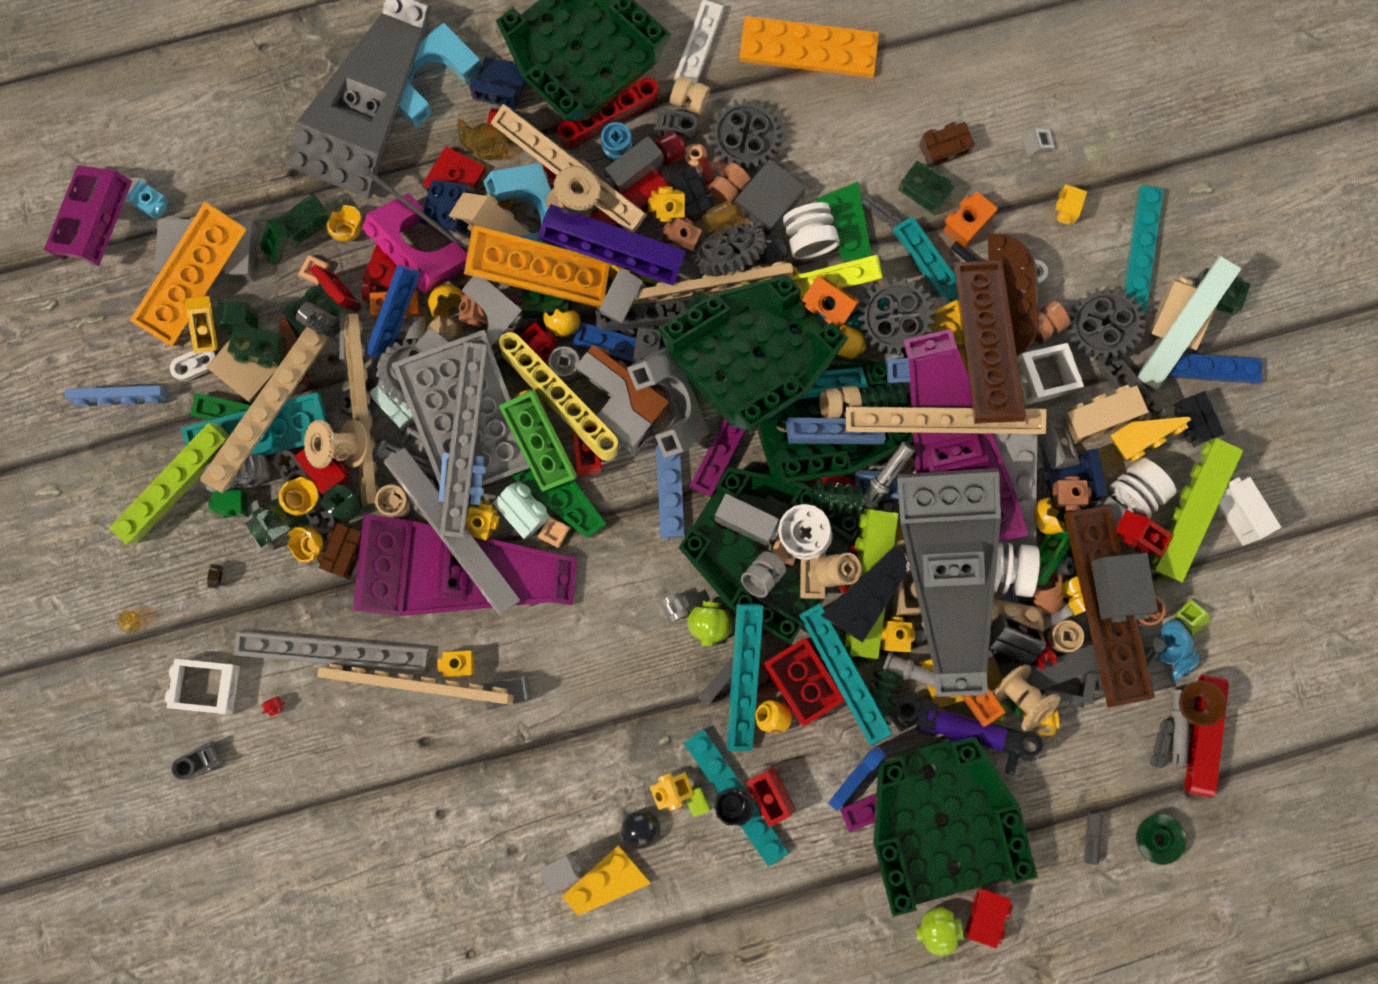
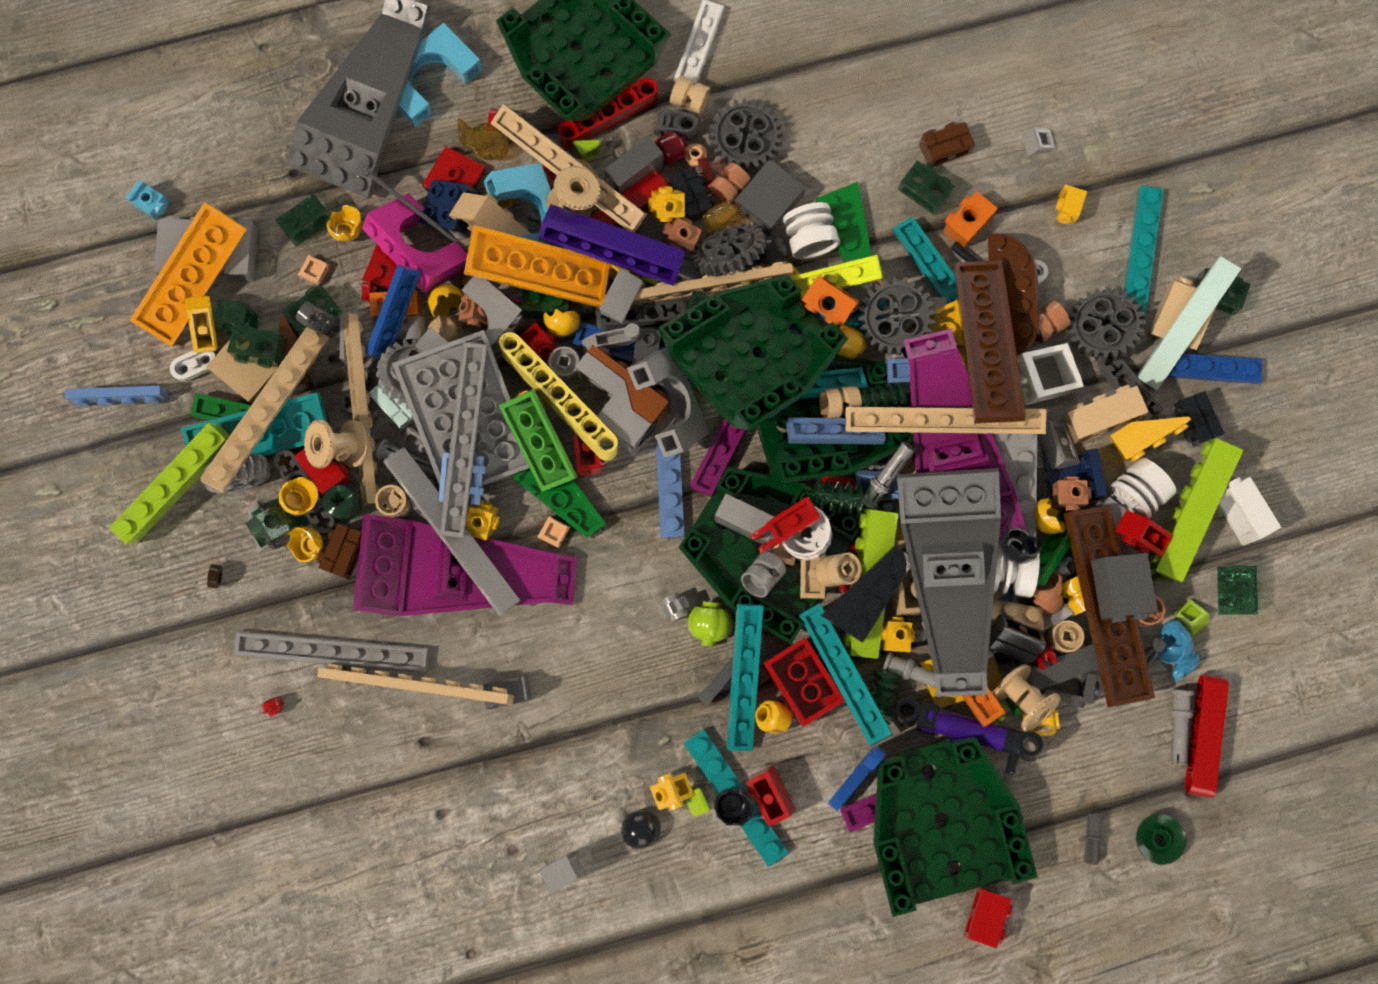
magenta window [44,165,132,266] -> none
clear yellow plate [117,610,141,633] -> none
white window [165,659,240,715] -> none
dark grey piece [171,741,225,780] -> none
green brick [208,490,248,518] -> none
dark green plate [260,218,288,265] -> none
red plate [309,265,362,312] -> none
yellow brick [438,651,475,678] -> none
dark blue bracket [469,57,525,110] -> none
light aqua brick [493,481,550,539] -> none
yellow wing [562,845,651,915] -> none
dark azure wheel [601,122,632,162] -> none
light orange plate [739,16,879,78] -> none
dark grey axle [862,194,902,229] -> none
lime plant [916,907,964,956] -> none
dark grey axle [1150,720,1175,769] -> none
reddish brown piece [1179,680,1226,726] -> none
none -> lime slope [572,140,602,162]
none -> light grey piece [582,323,641,354]
none -> red hinge [750,497,822,554]
none -> black hair [1001,528,1042,564]
none -> clear green brick [1217,565,1258,615]

